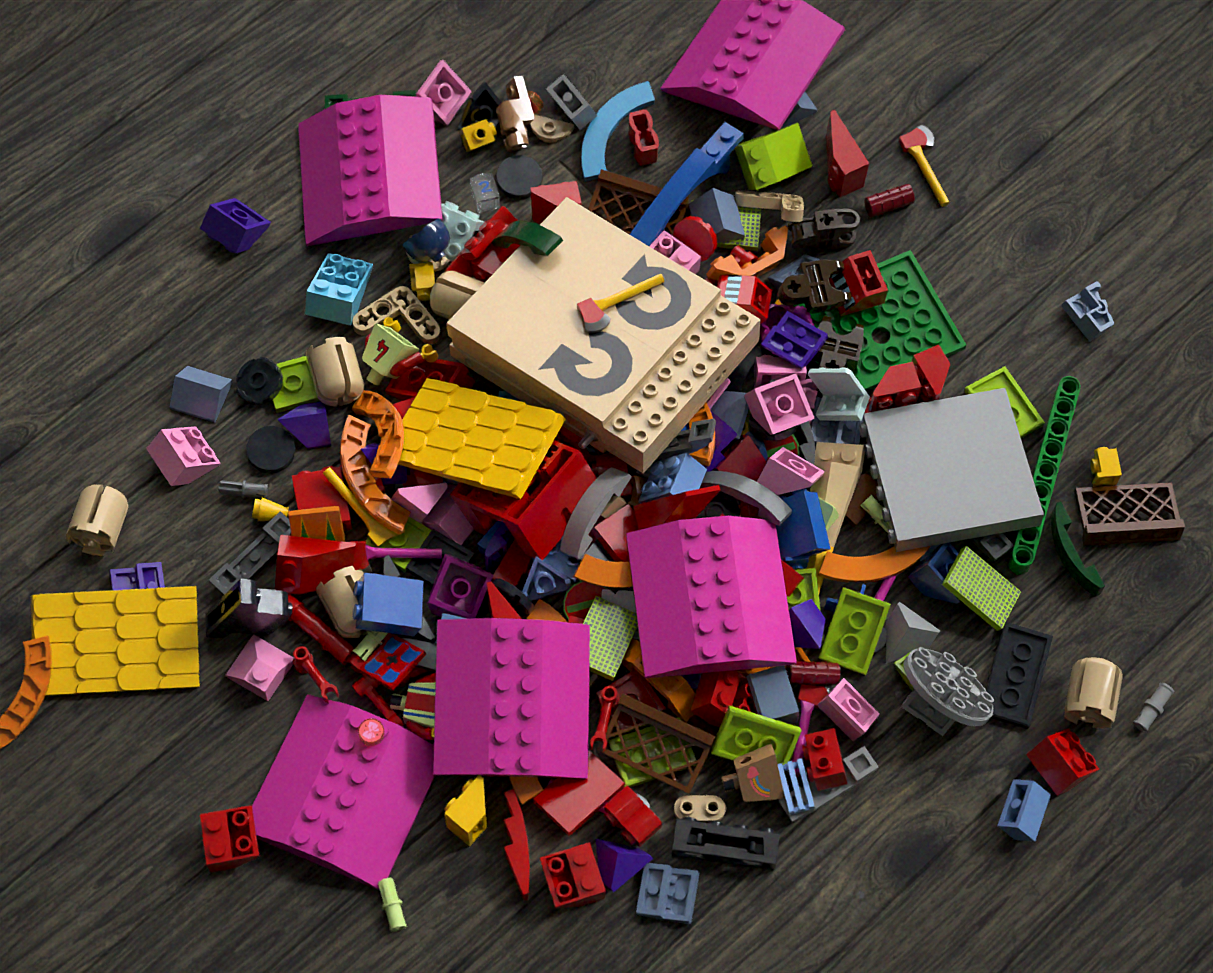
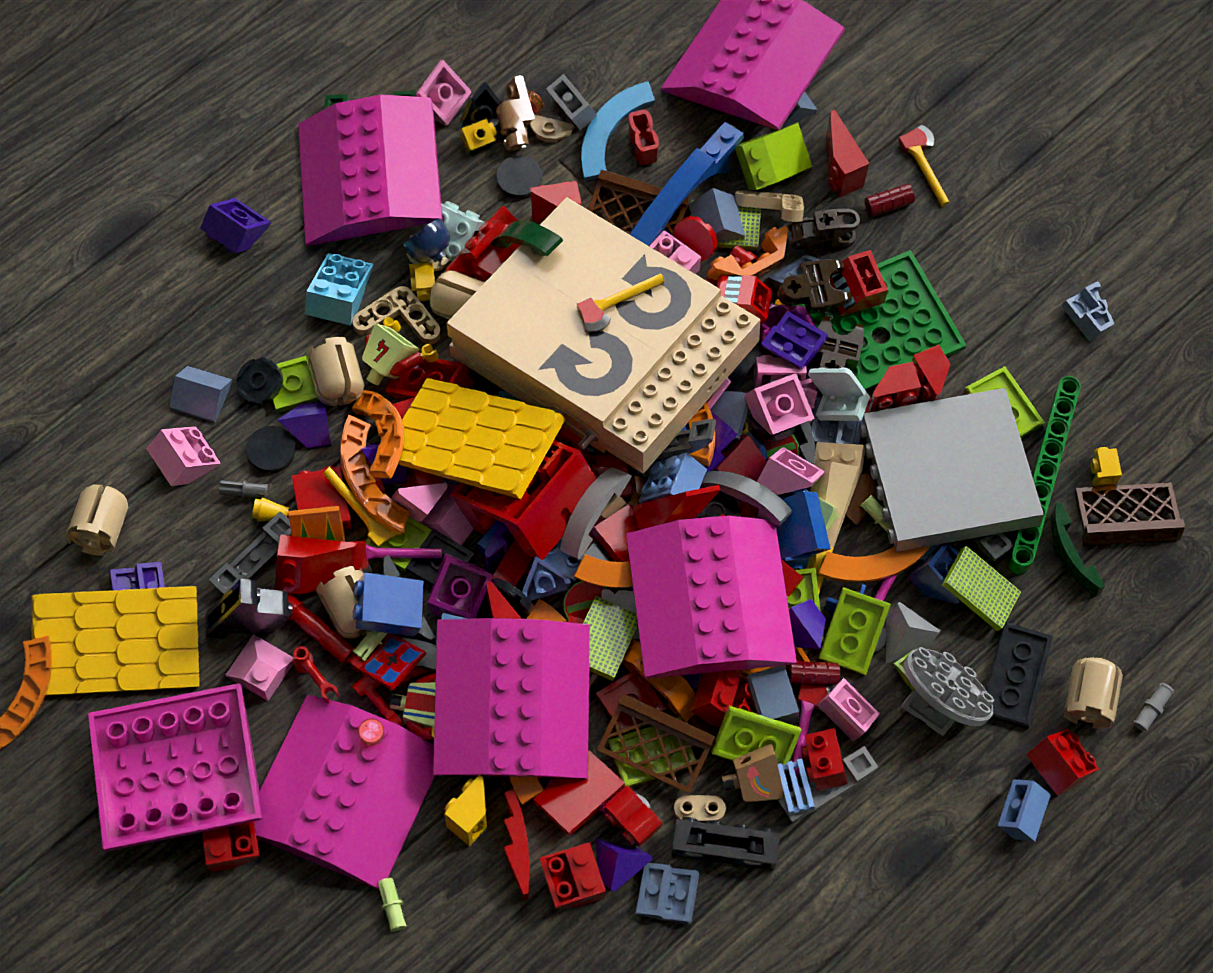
clear brick [470,173,500,213] -> none
red brick [590,686,619,752] -> none
none -> dark pink slope [88,683,262,852]

